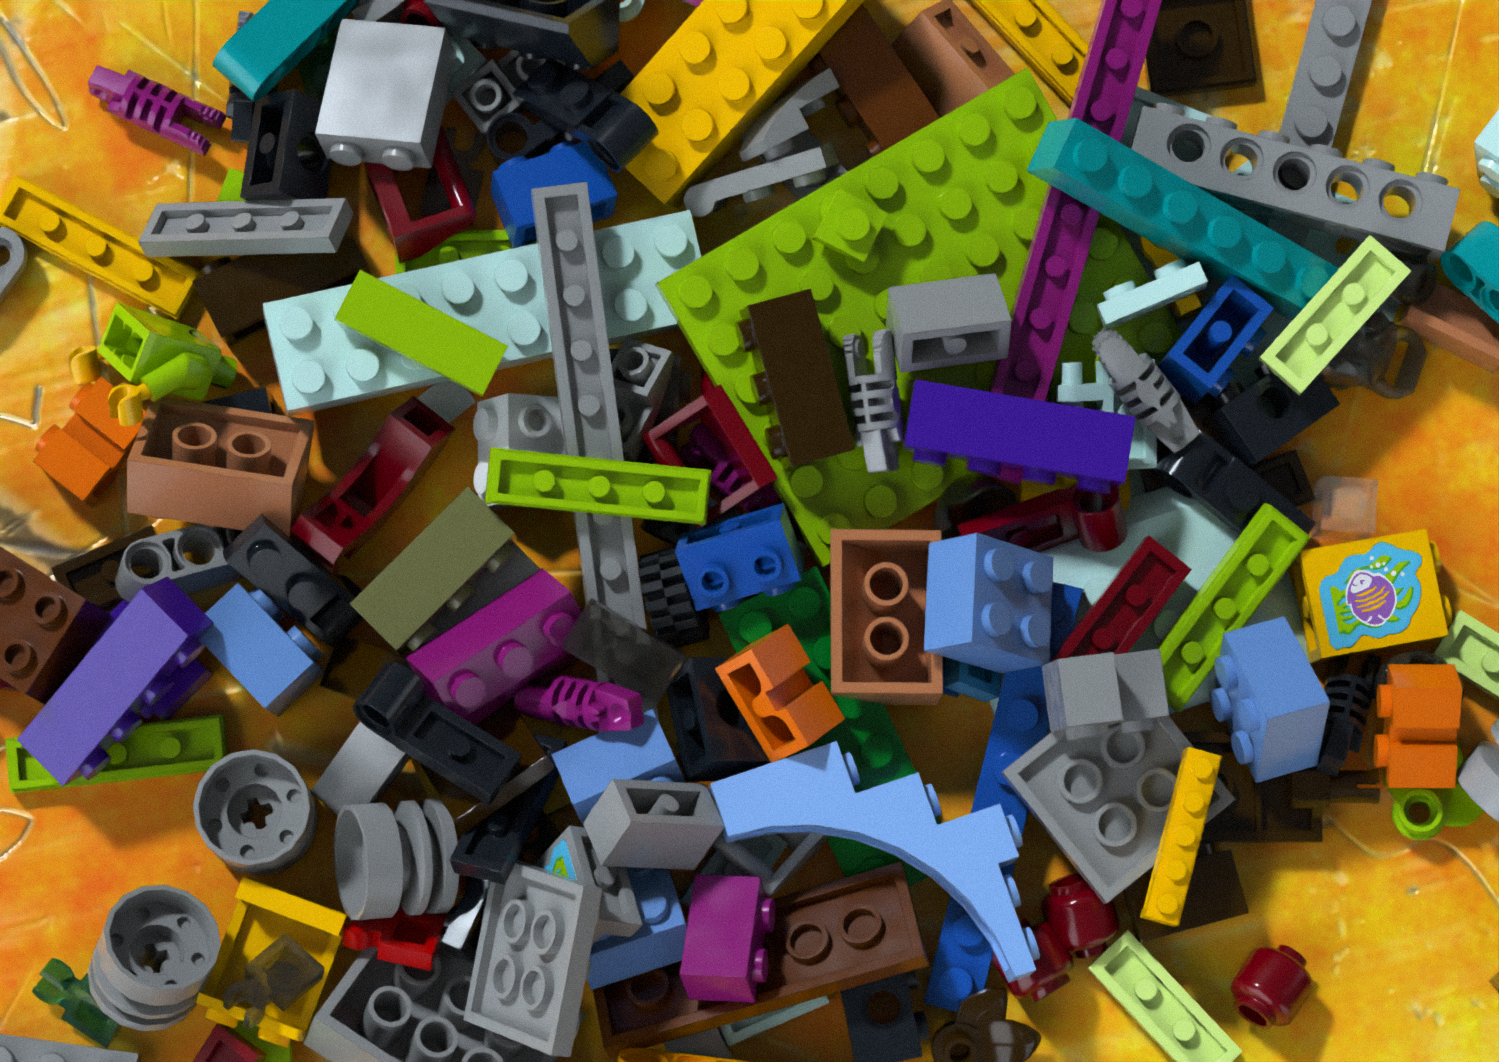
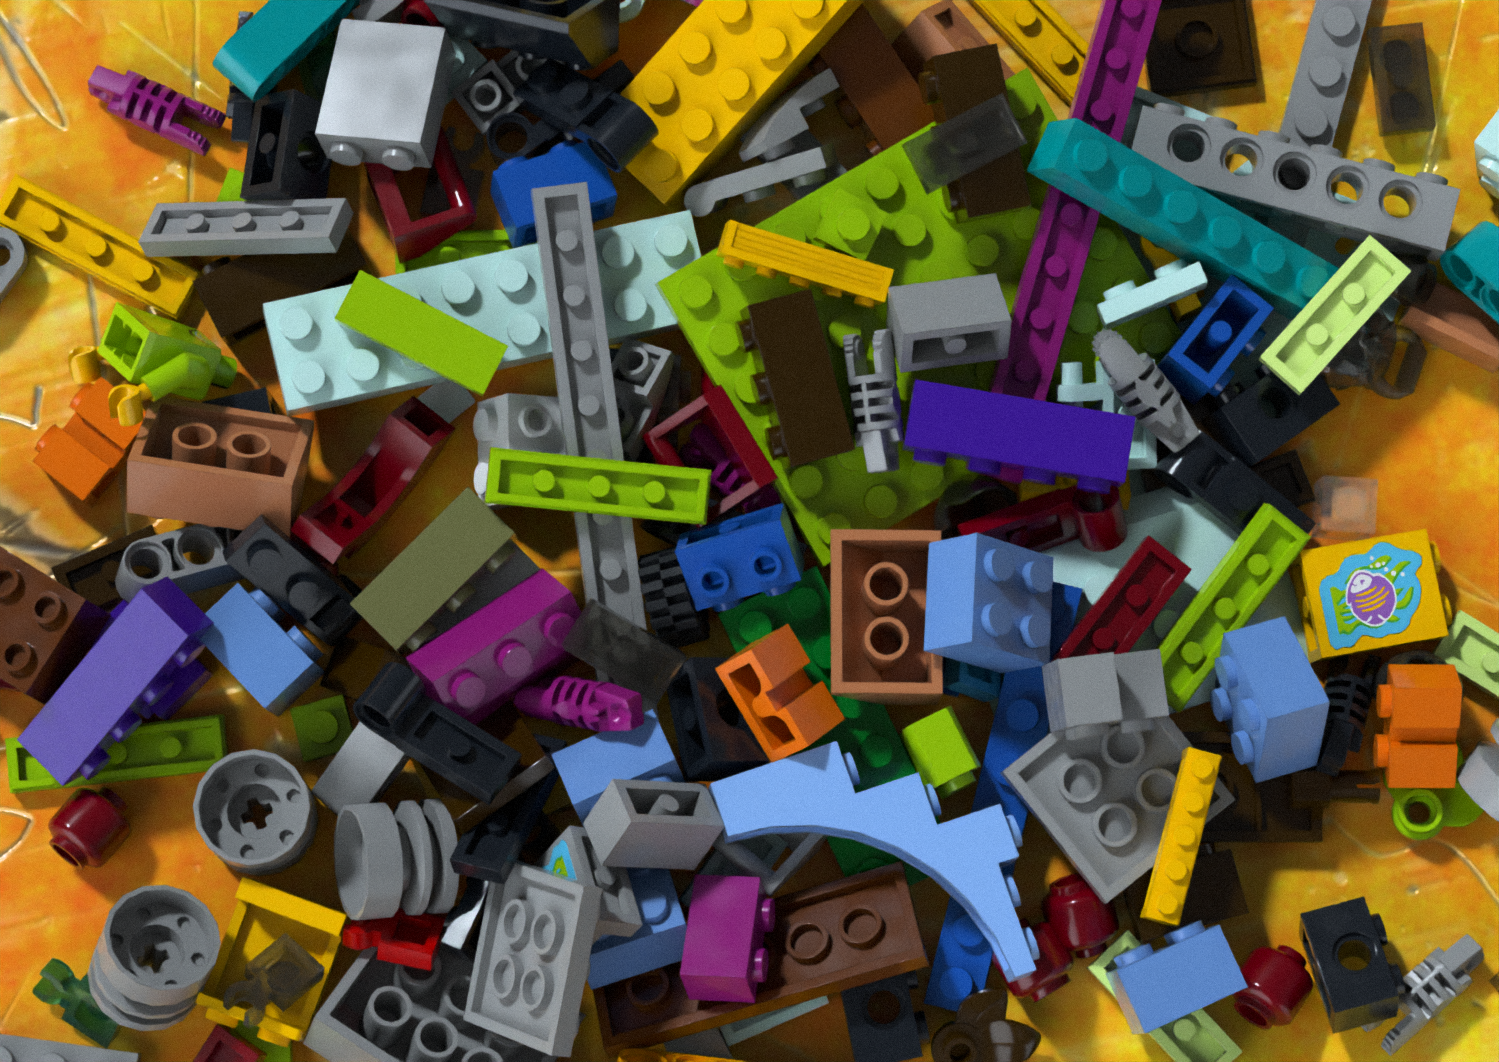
none -> dark red head [48,787,131,870]
none -> lime plate [290,694,354,763]
none -> yellow piece [716,220,894,309]
none -> lime brick [899,706,981,799]
none -> clear smoke plate [902,93,1028,195]
none -> dark brown brick [918,43,1031,224]
none -> medium blue brick [1105,920,1248,1034]
none -> black brick [1299,897,1405,1034]
none -> light grey hinge [1361,934,1485,1056]
none -> clear smoke plate [1366,22,1436,137]

